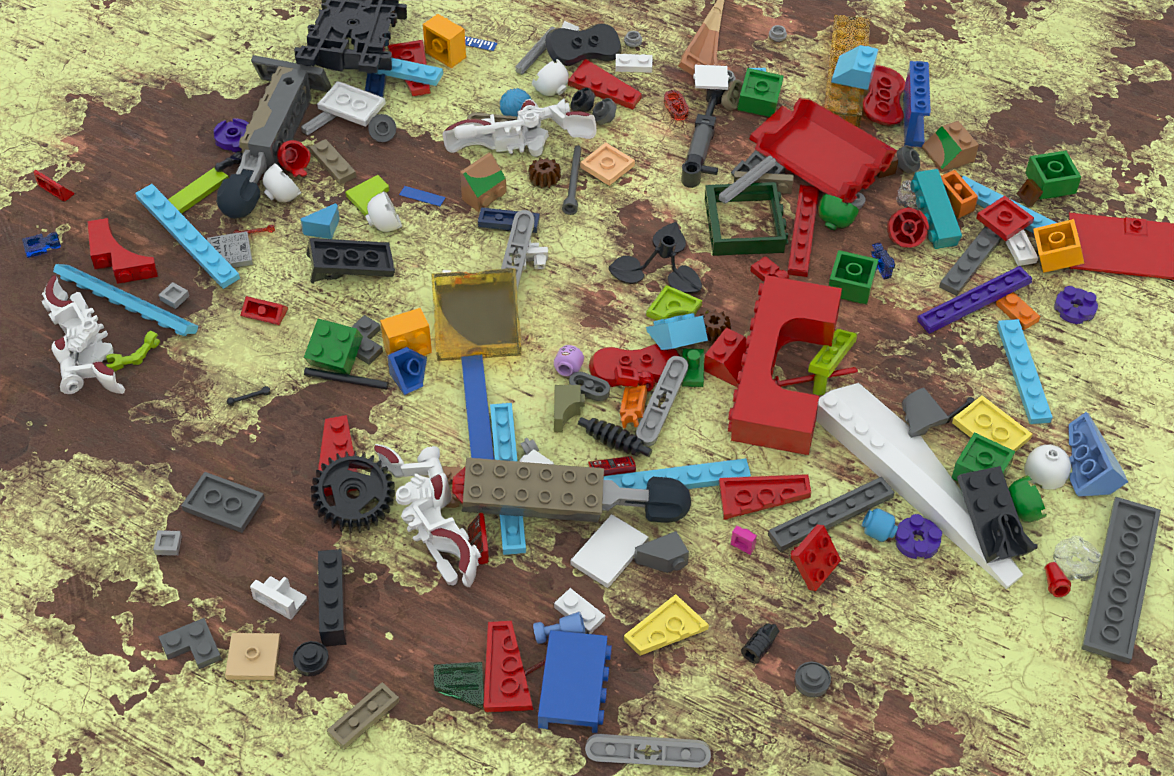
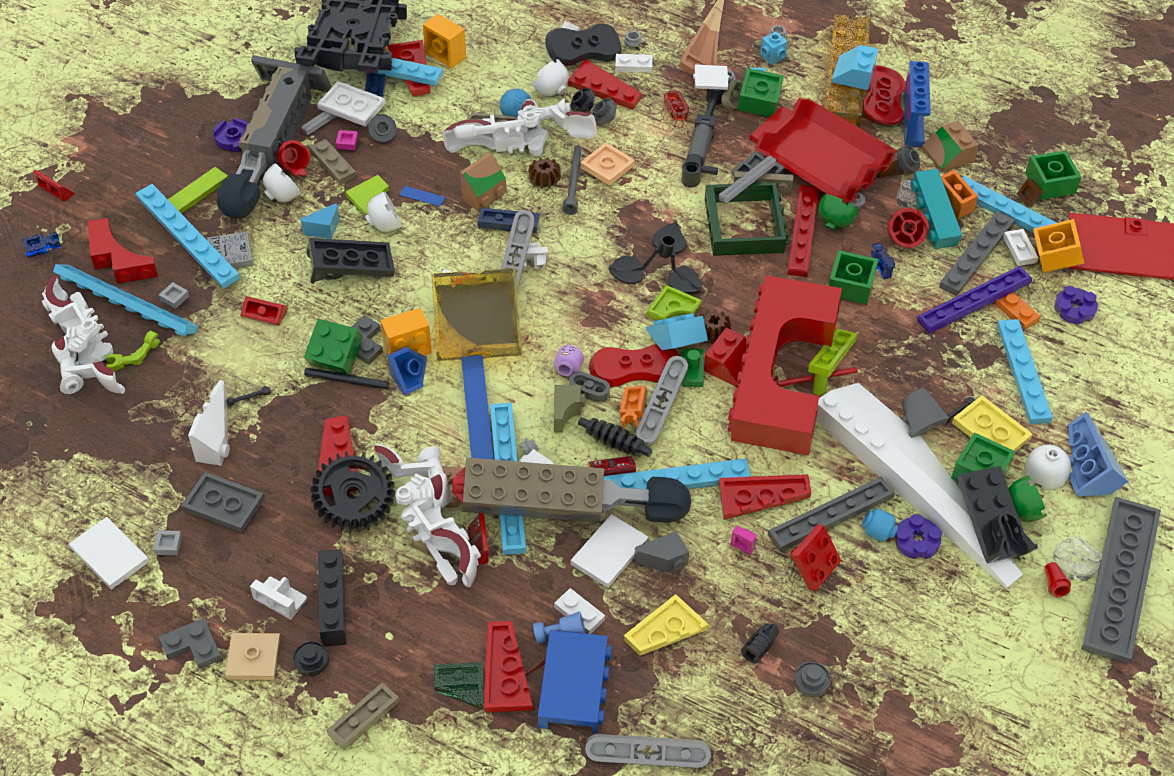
black piece [214,151,243,172] -> none
clear red hinge [233,224,275,234] -> none
blue sticker [465,36,497,51] -> none
light grey axle [515,27,555,74] -> none
red plate [614,365,656,392] -> none
red plate [750,256,789,282] -> none
red tile [976,196,1034,241] -> none
none -> white tile [69,517,149,590]
none -> white wedge [188,380,230,466]
none -> dark pink plate [335,130,358,150]
none -> medium azure brick [760,32,788,65]

